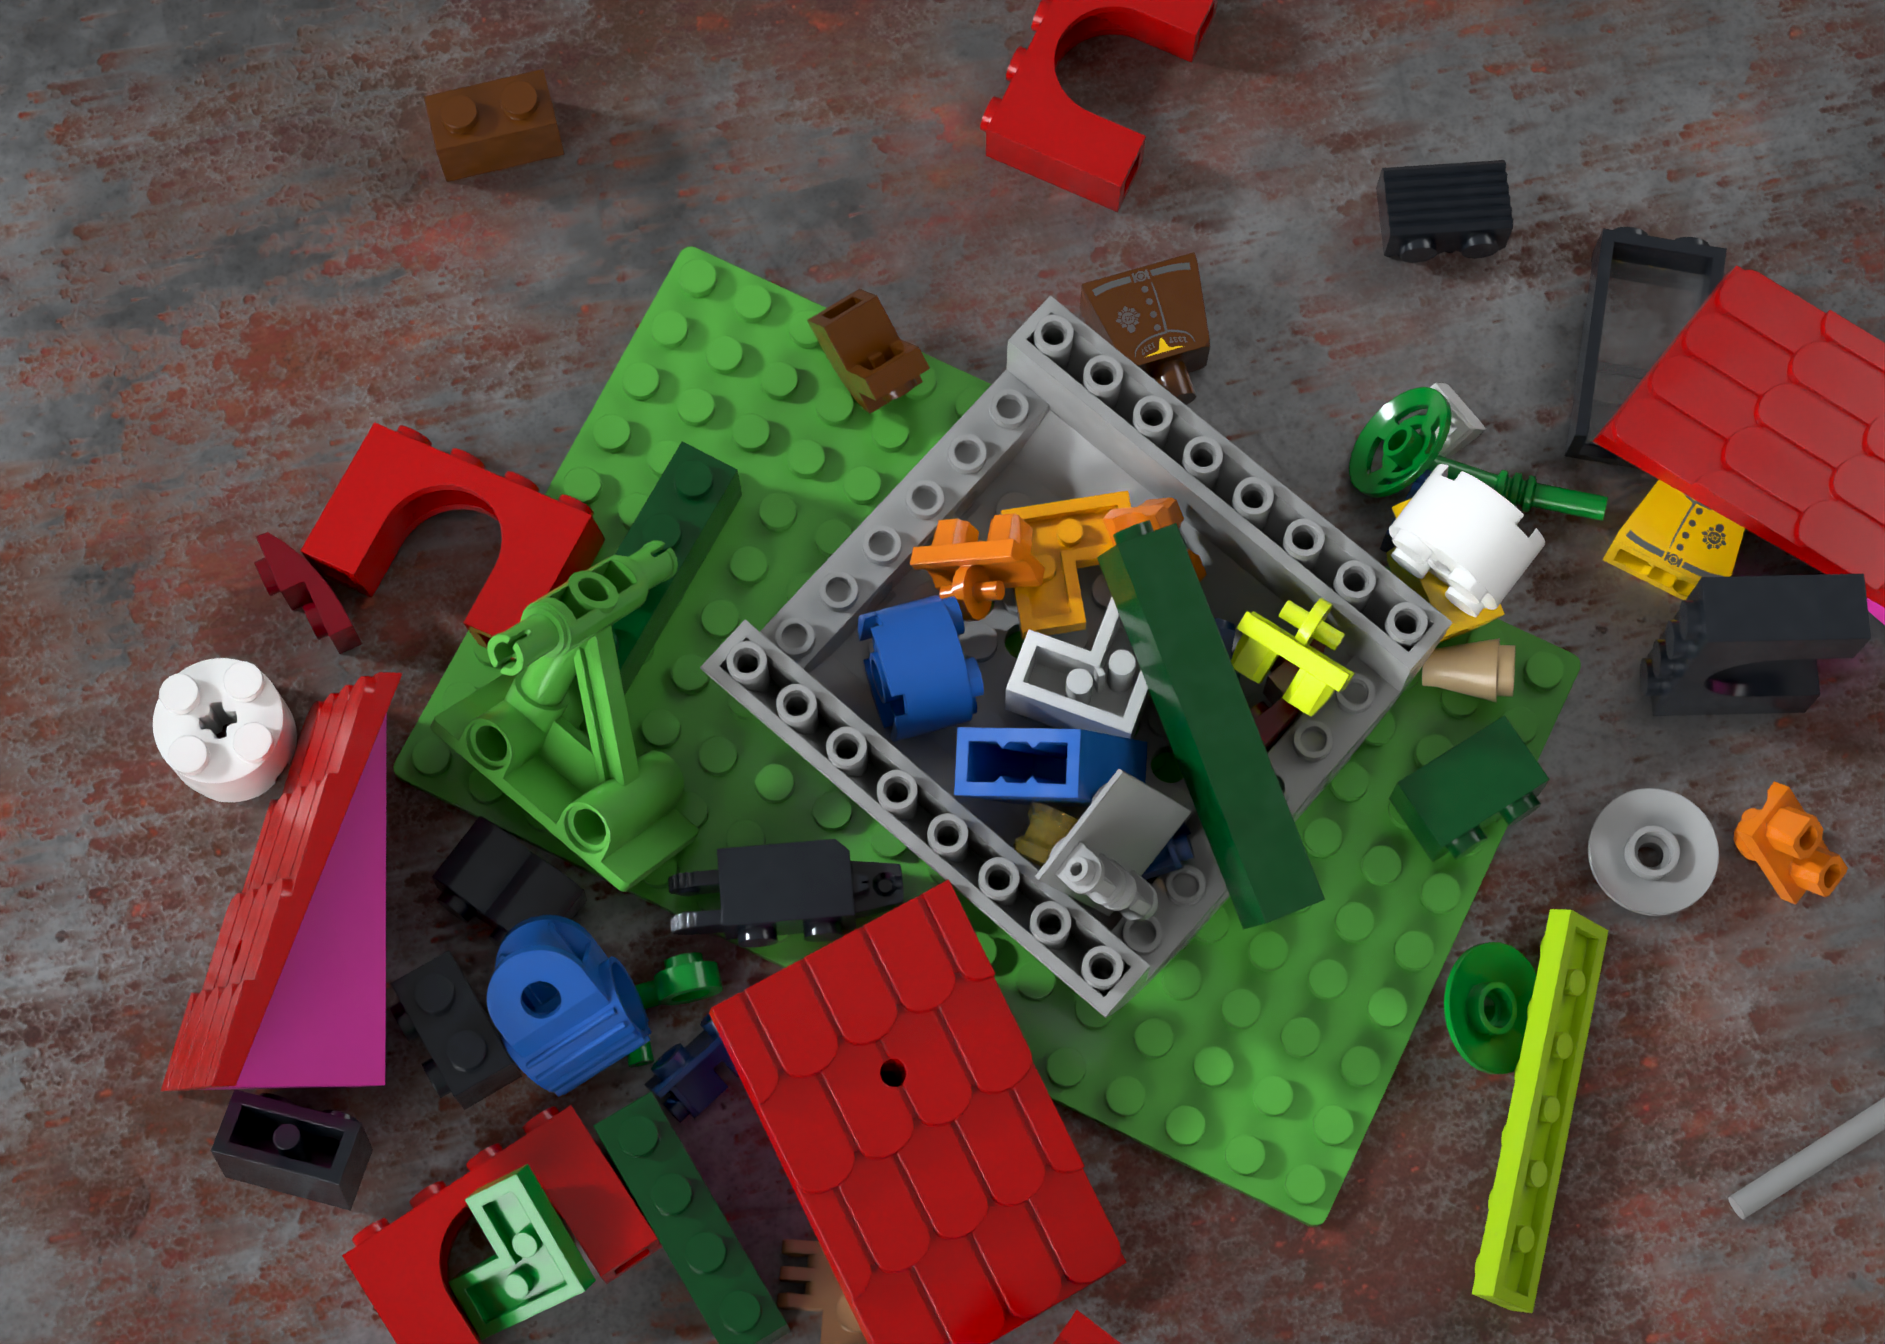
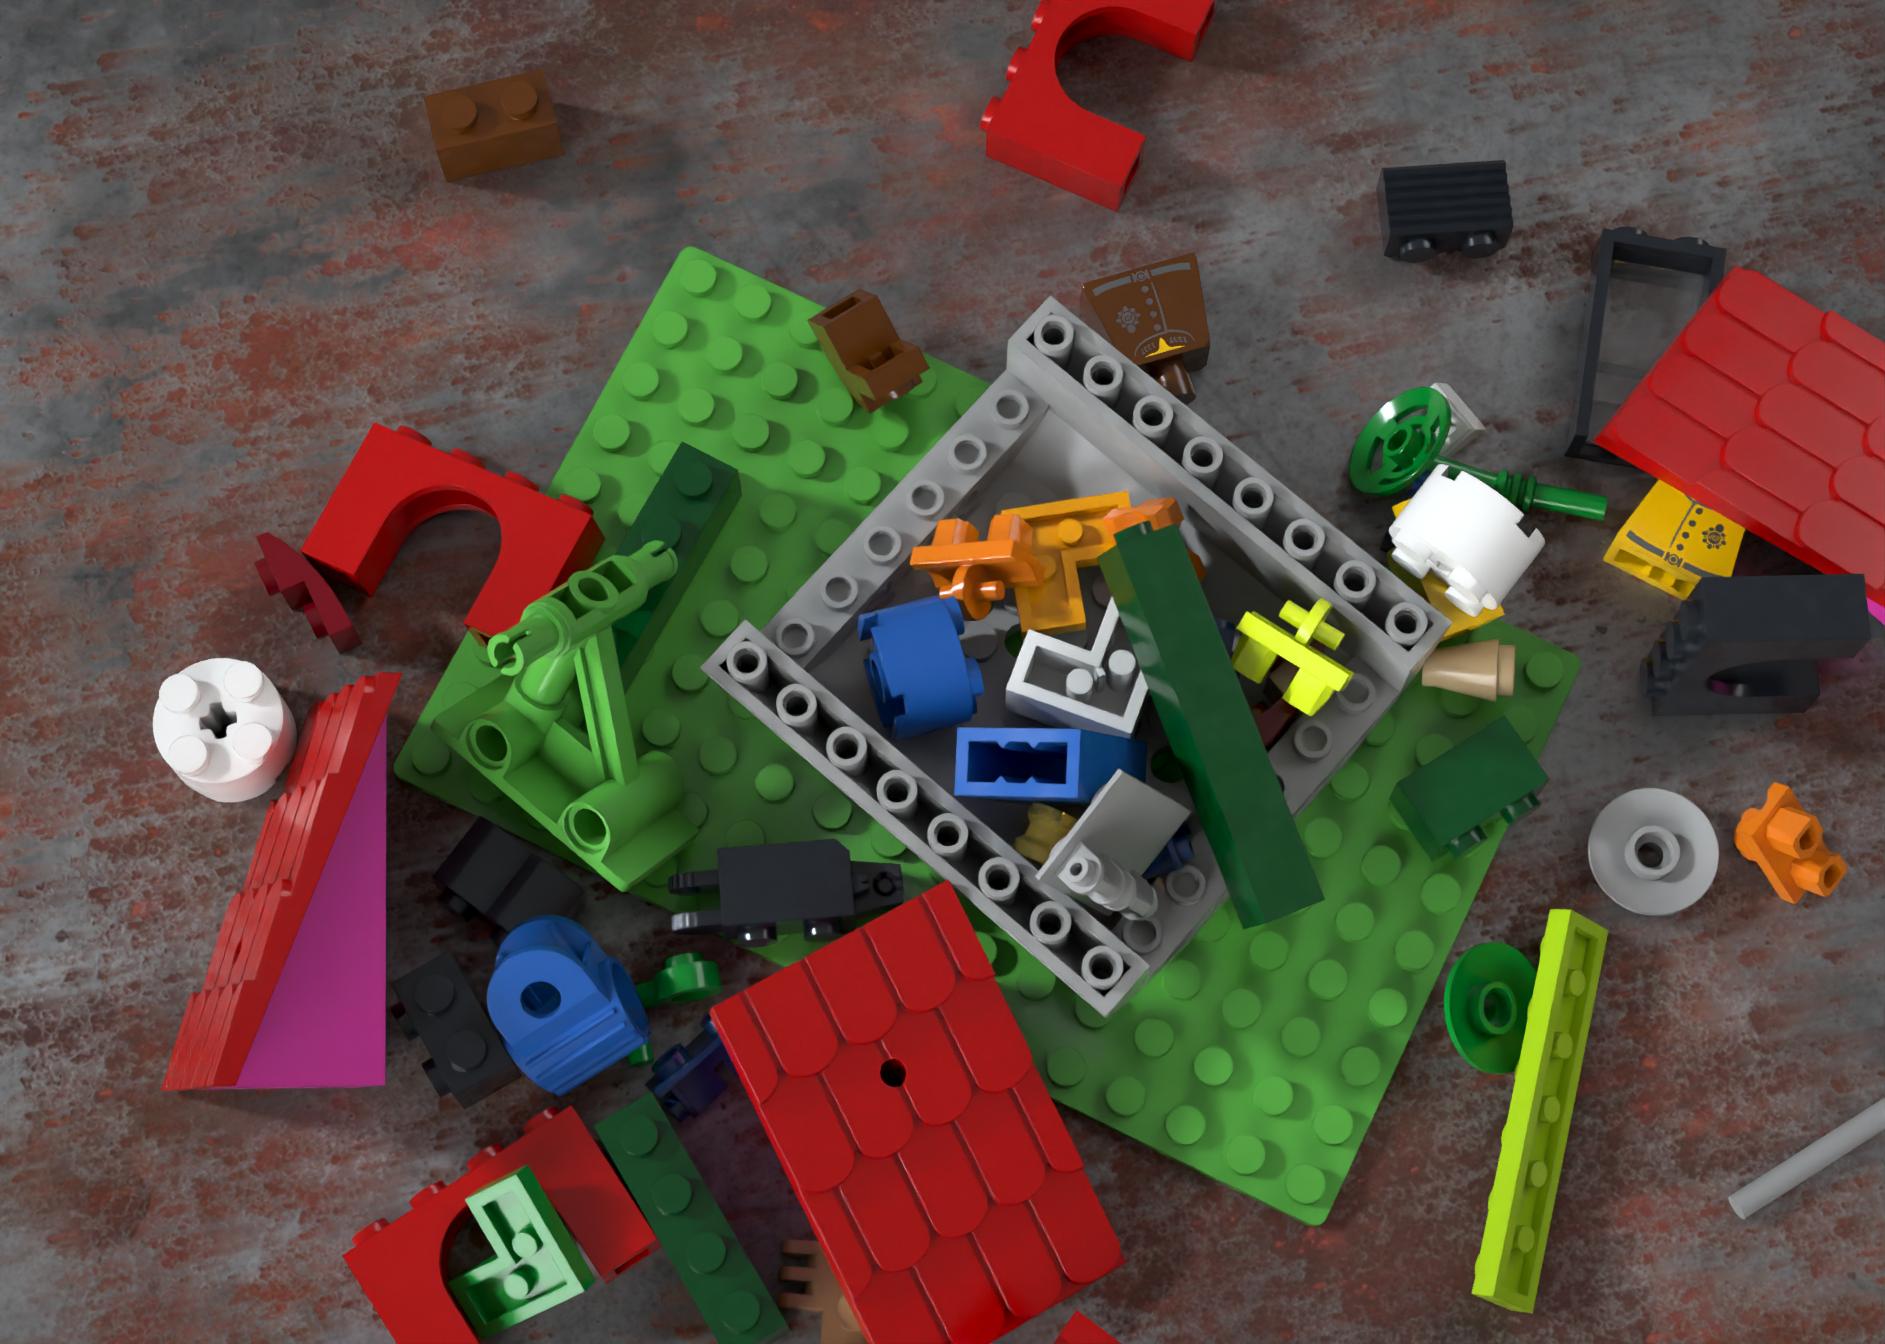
black brick [211,1089,373,1211] -> none

